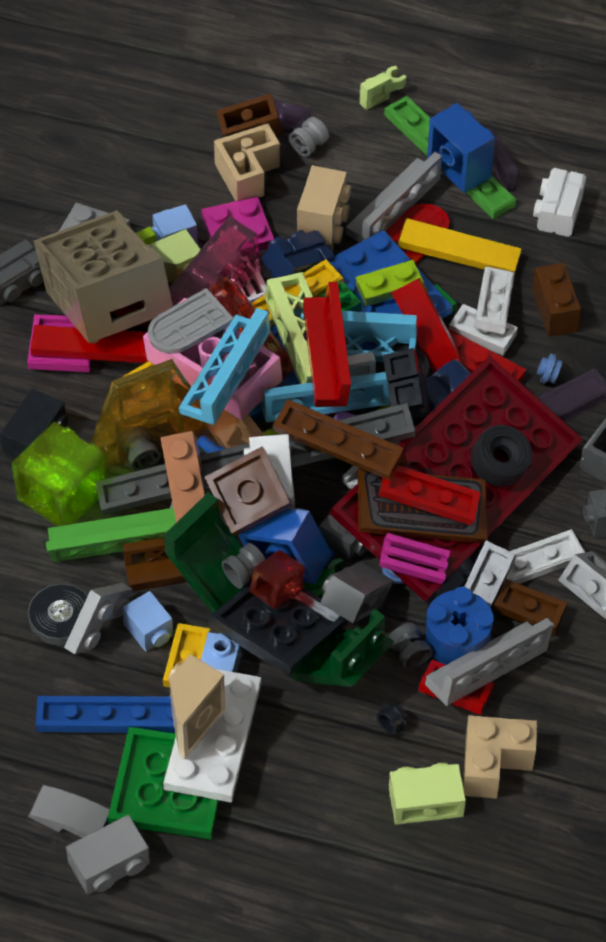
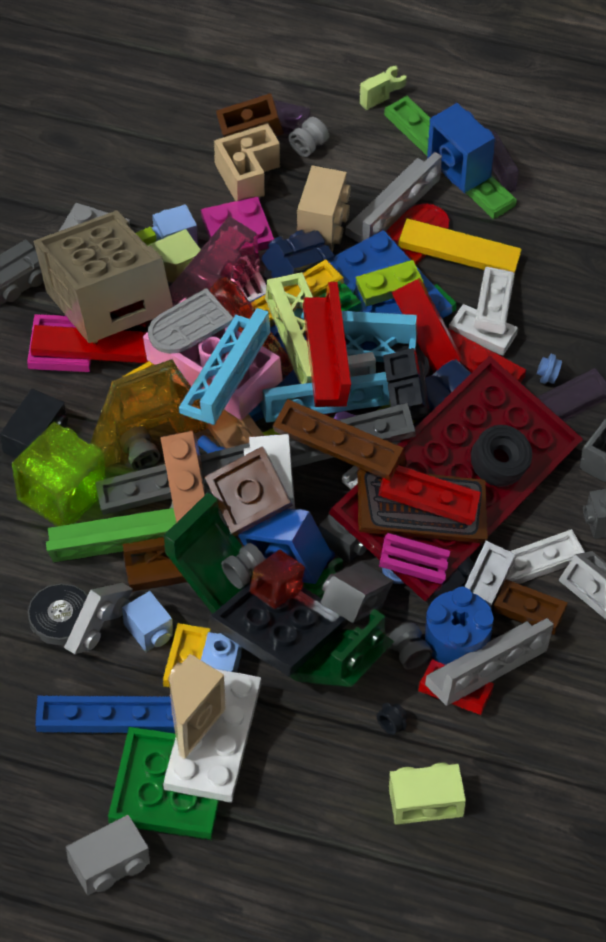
light grey slope [28,785,110,838] -> none
tan brick [463,715,537,799] -> none
reddish brown brick [532,263,581,337] -> none
white brick [533,168,586,237] -> none

